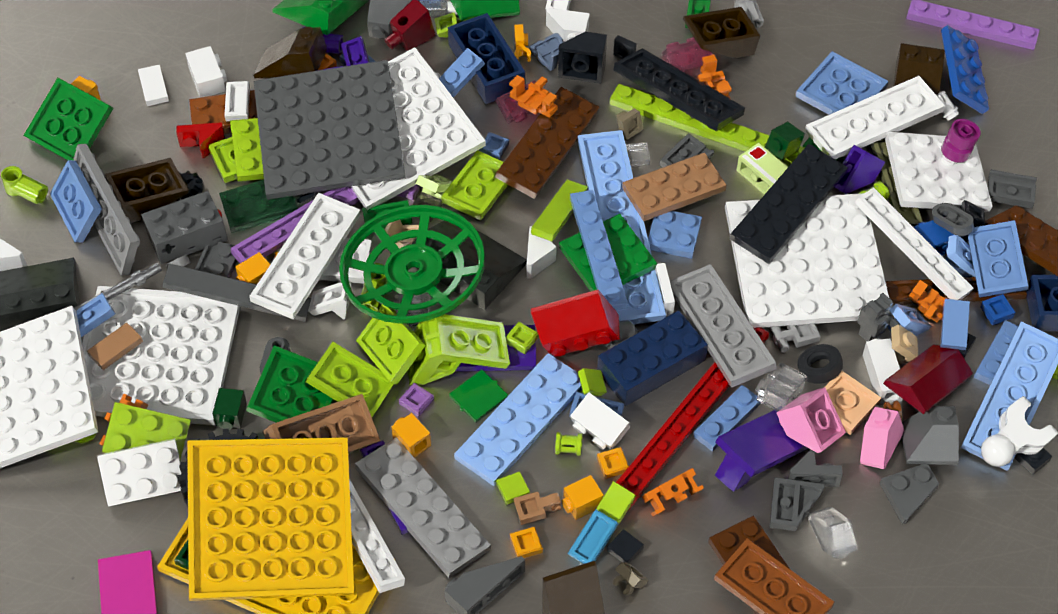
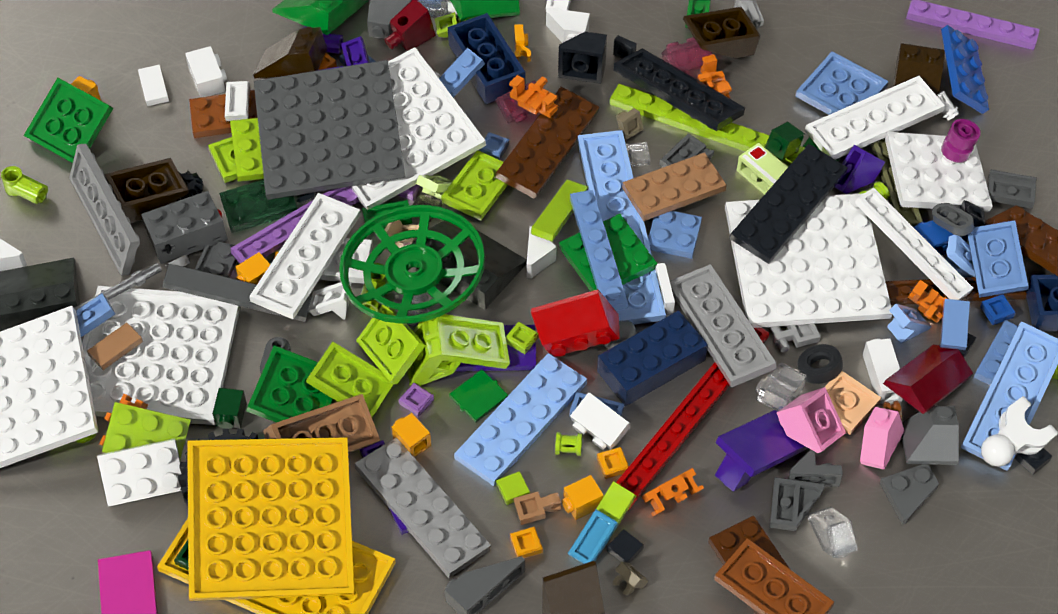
medium blue plate [50,160,102,243] -> none
red slope [176,122,225,158] -> none
white plate [349,479,405,593] -> none
sand blue piece [529,33,563,71] -> none
lime tile [578,368,607,396] -> none
medium blue plate [693,385,761,452] -> none
dark grey piece [857,293,899,341] -> none
tan bracket [891,324,918,365] -> none

